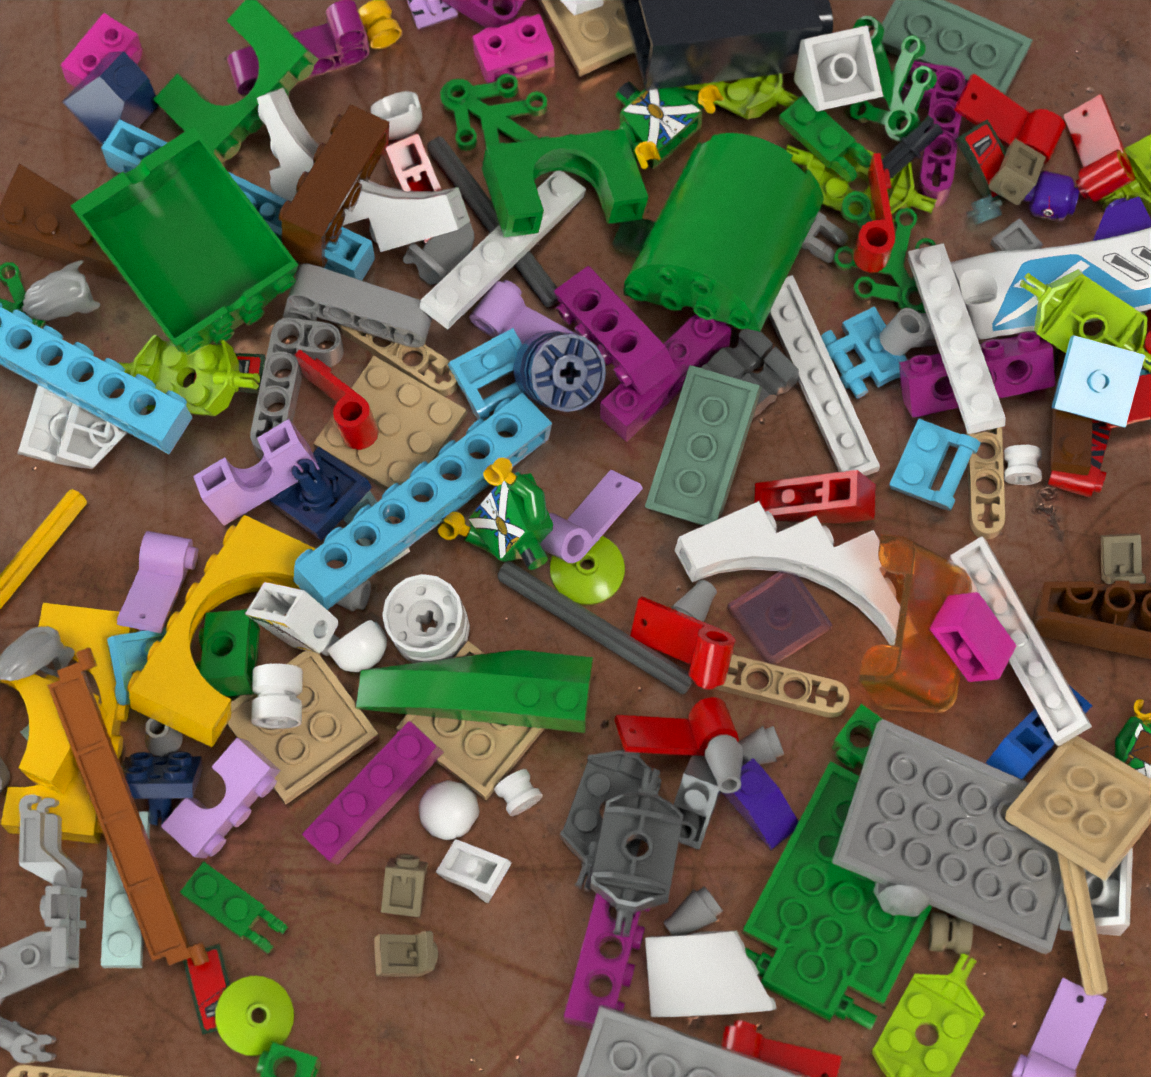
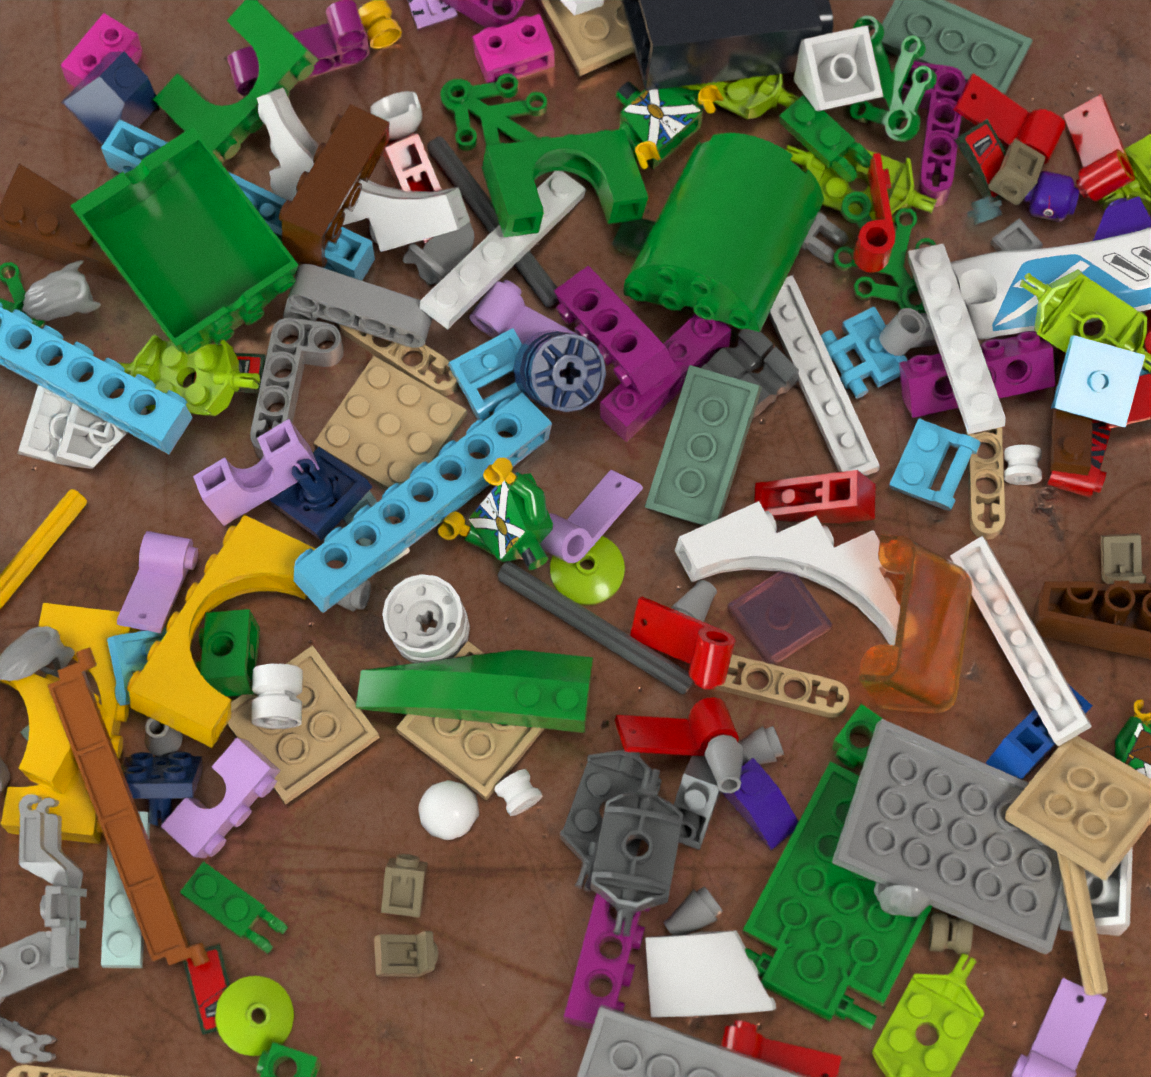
white torso [245,582,339,656] -> none
red door [295,349,379,450] -> none
magenta brick [302,720,444,865] -> none
white hair [328,620,387,672] -> none
white slope [436,839,511,903] -> none
black axle [882,115,944,179] -> none
dark pink brick [930,592,1017,682] -> none

